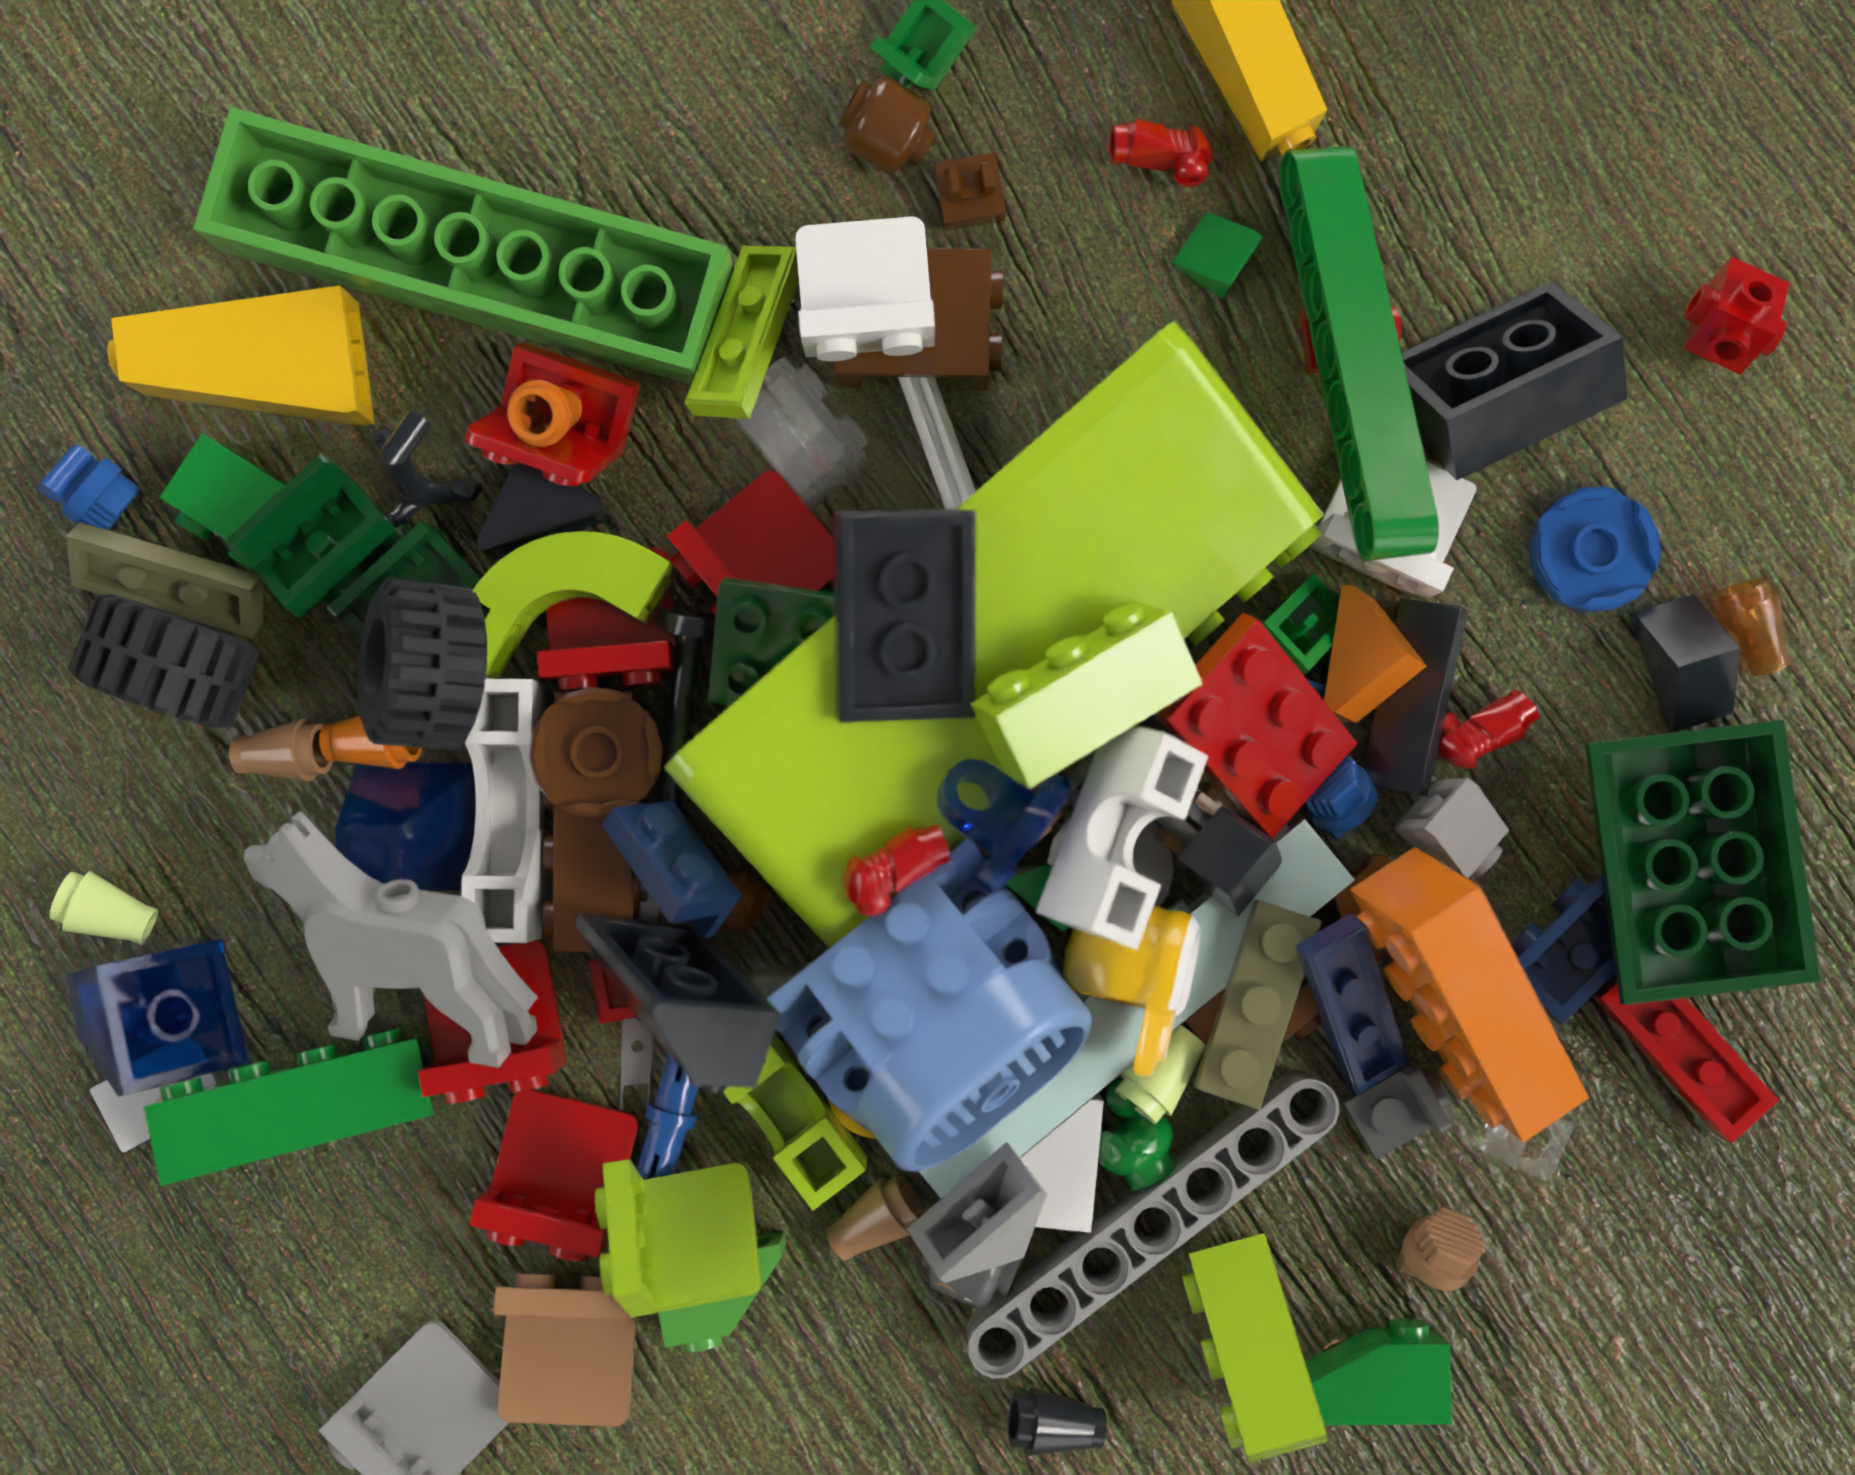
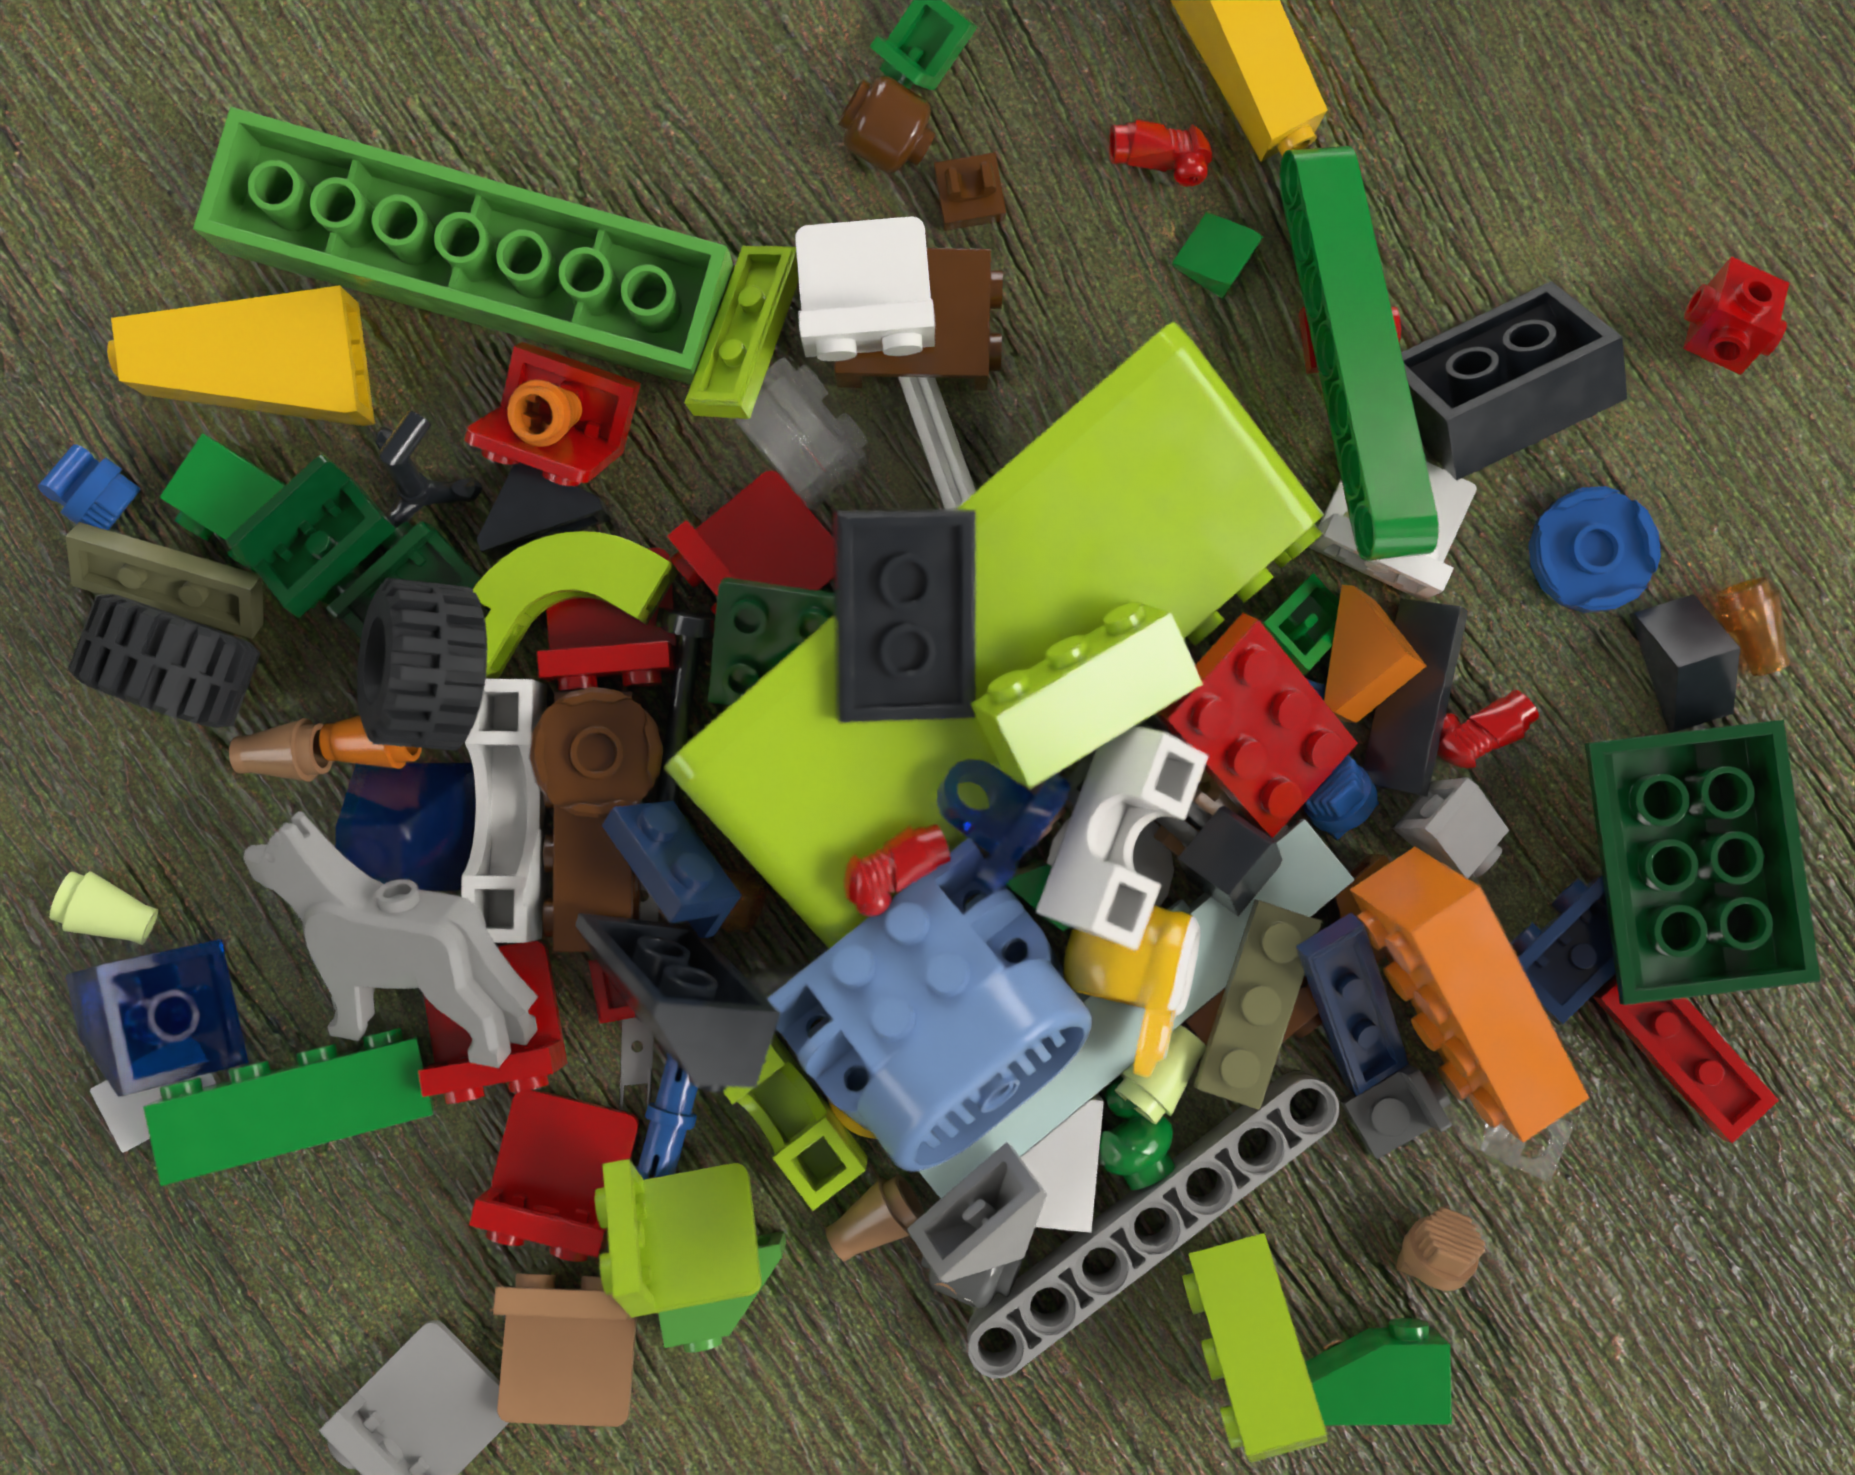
black cone [1007,1388,1107,1456] -> none

